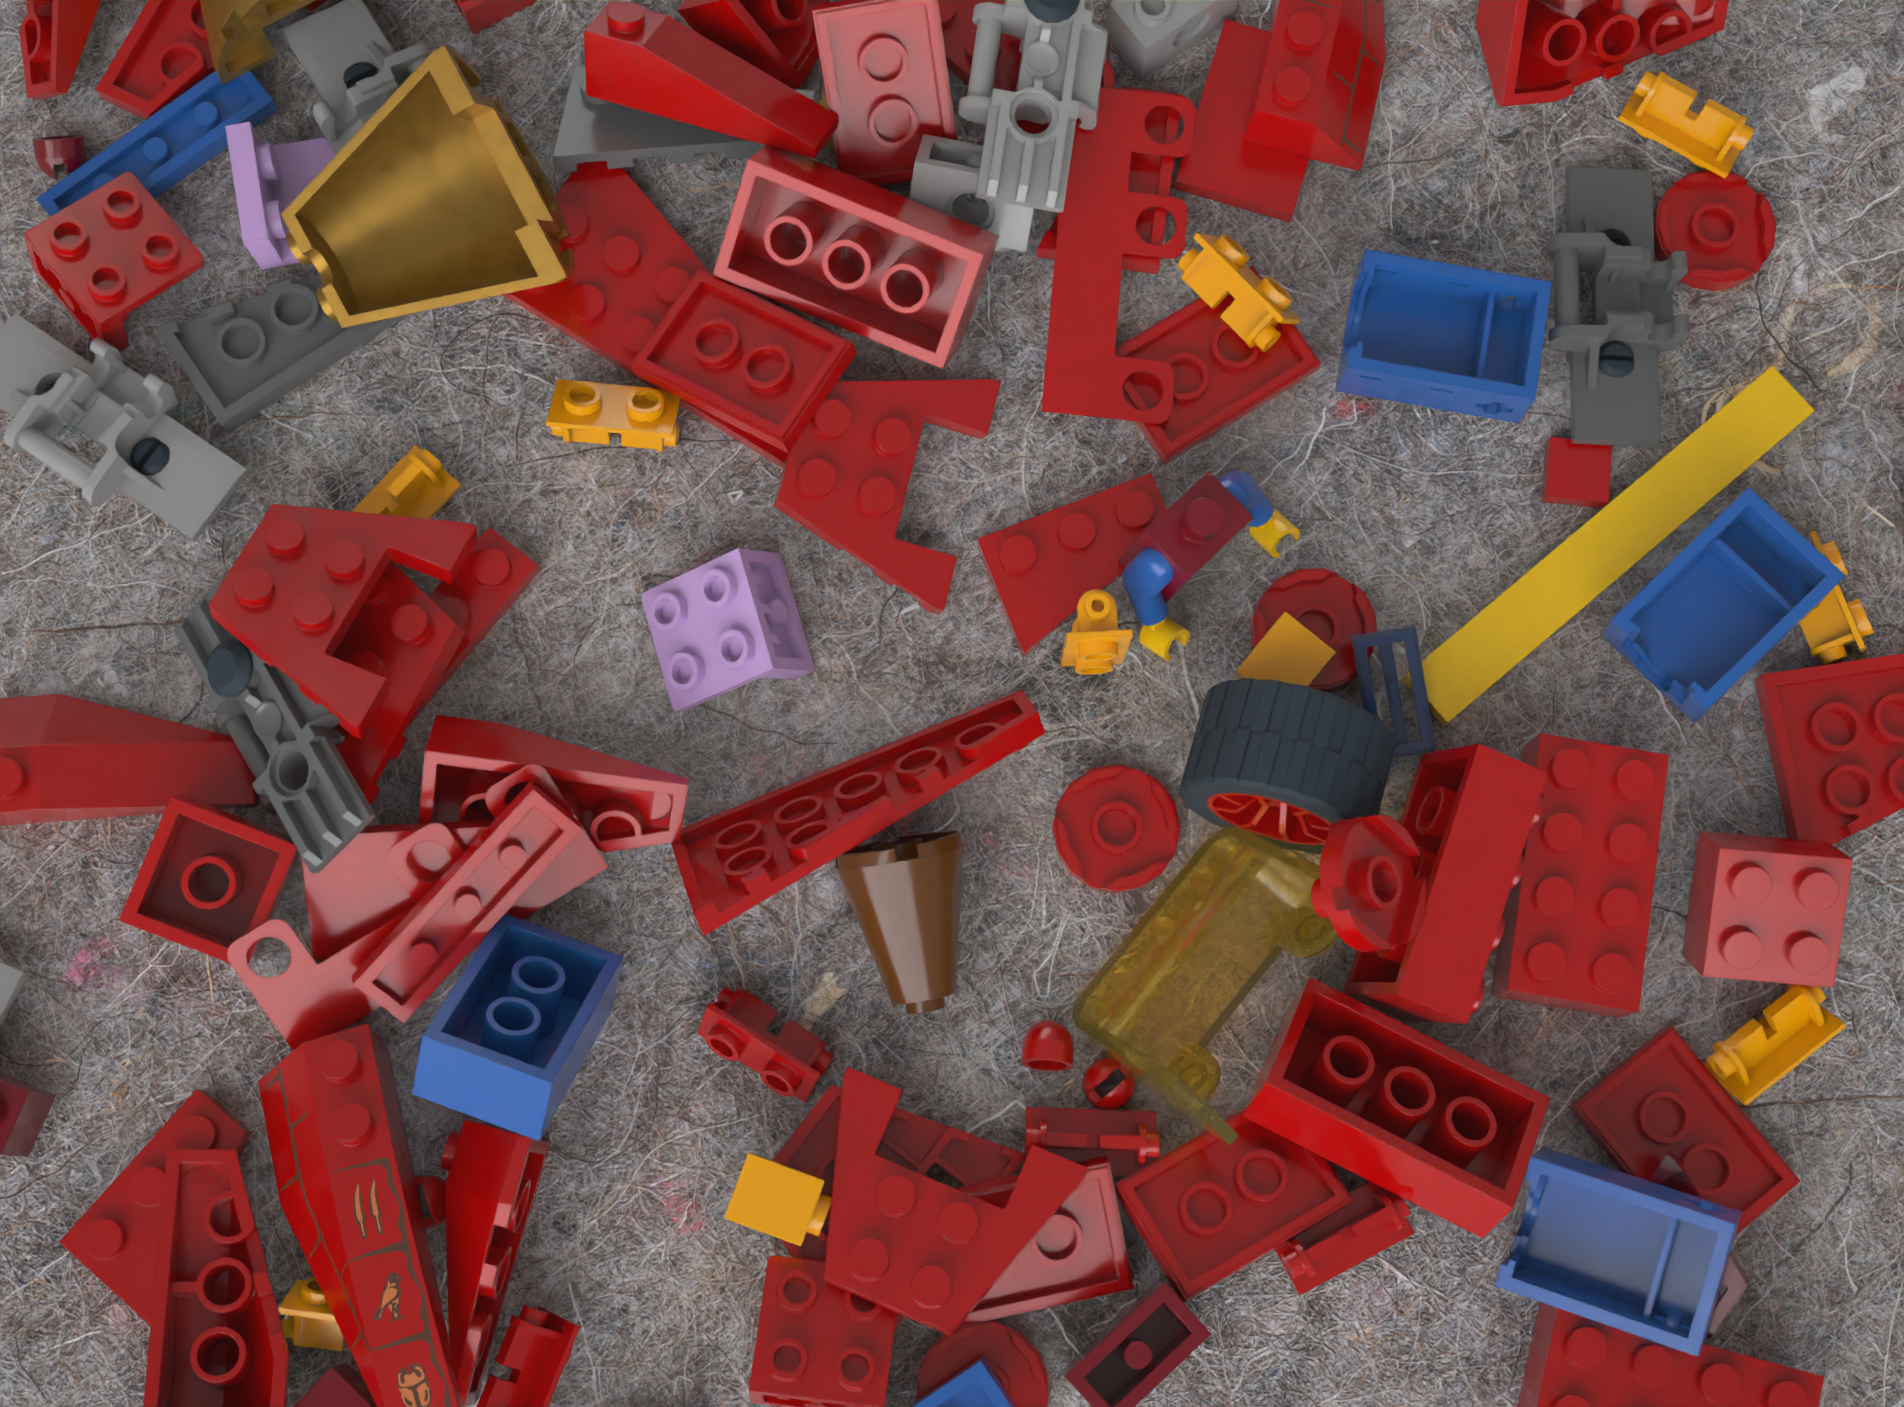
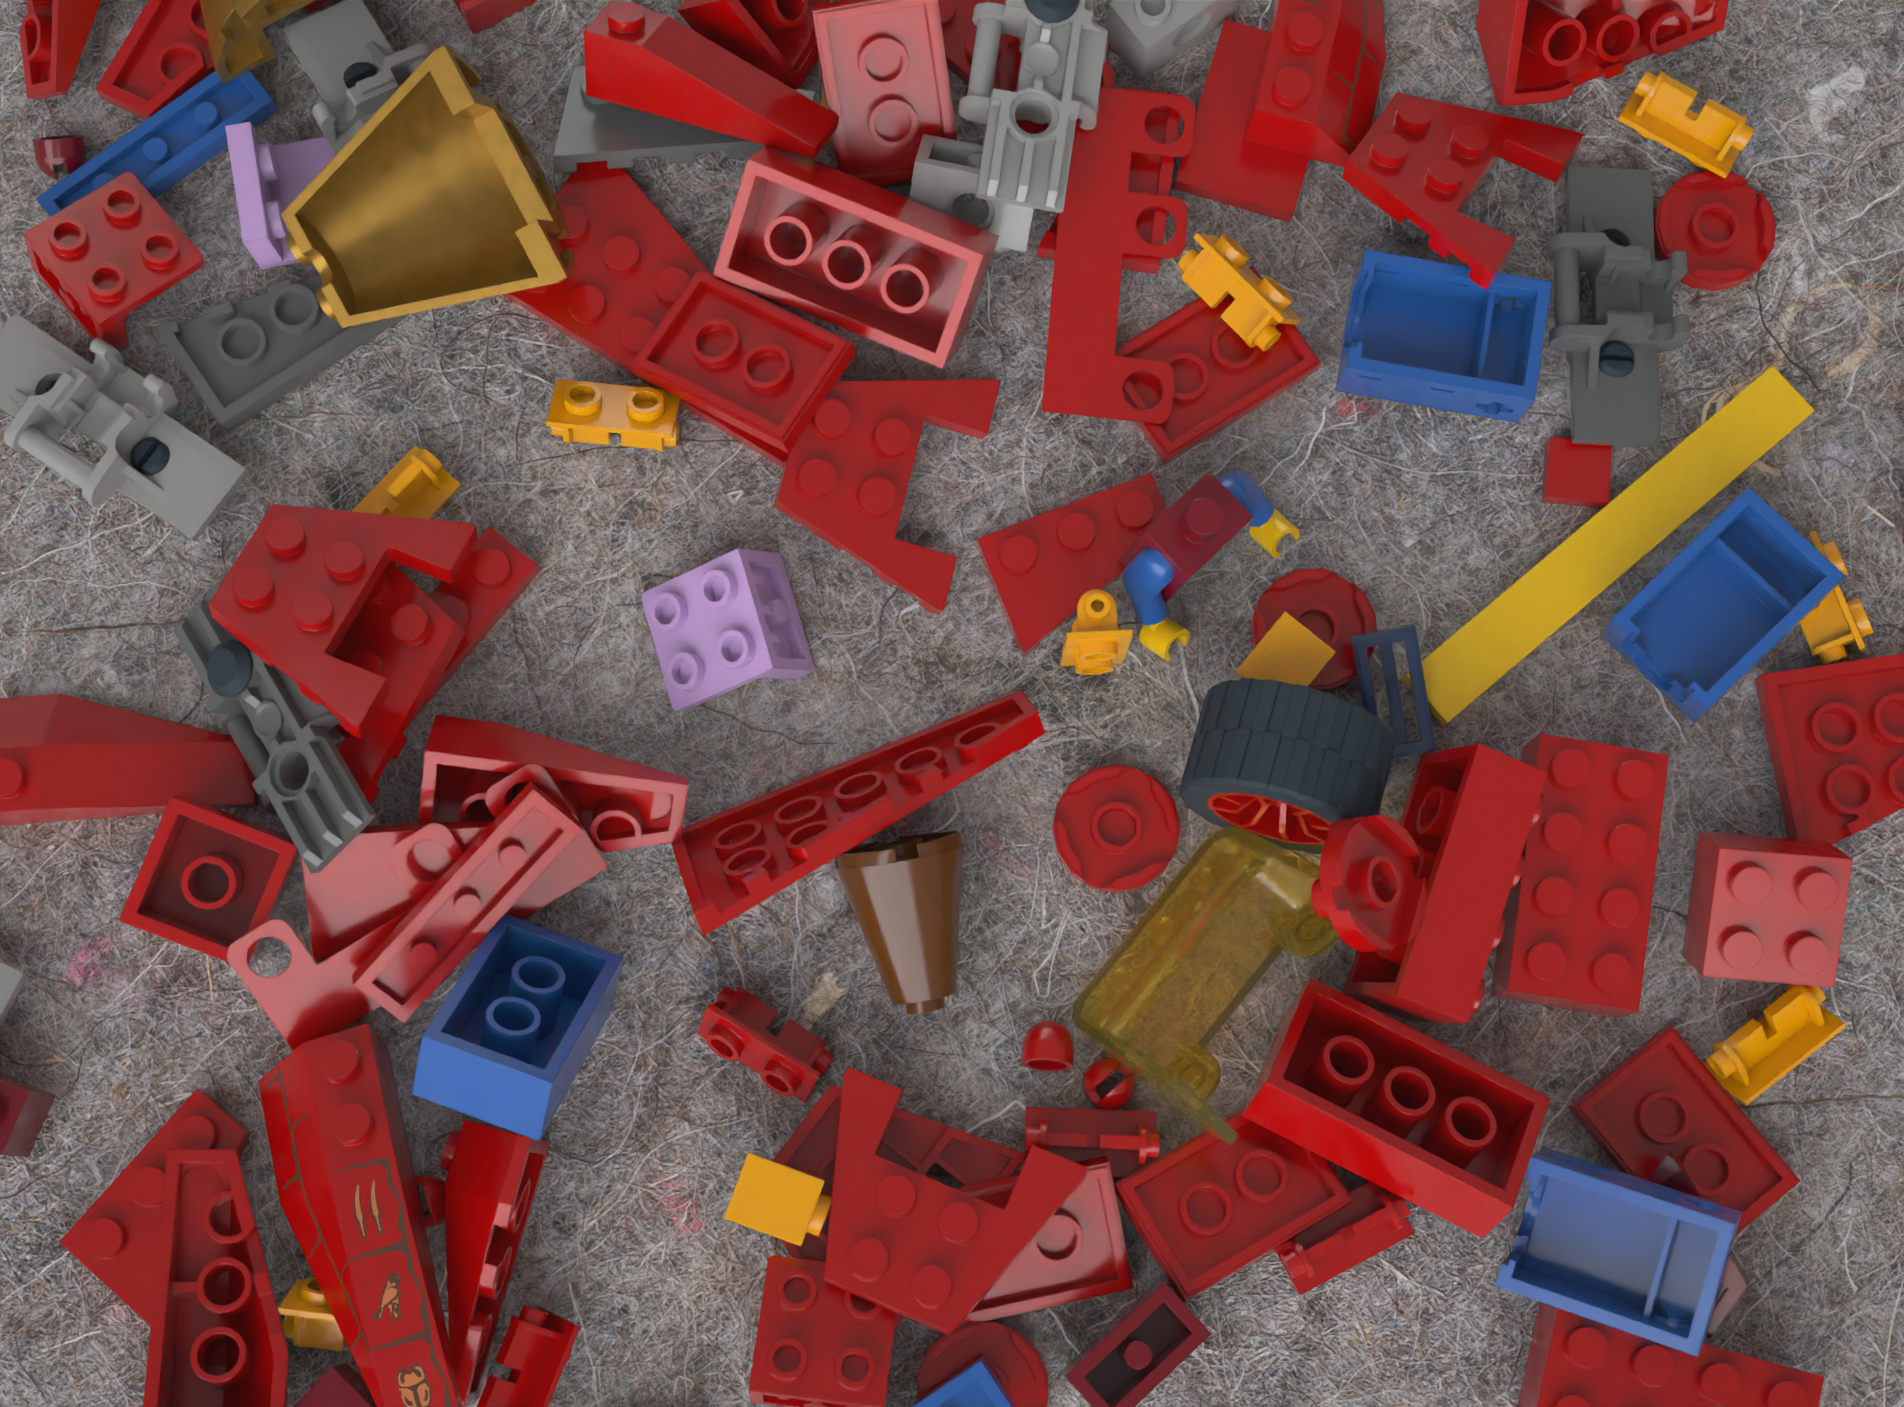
none -> red wing [1342,92,1584,290]

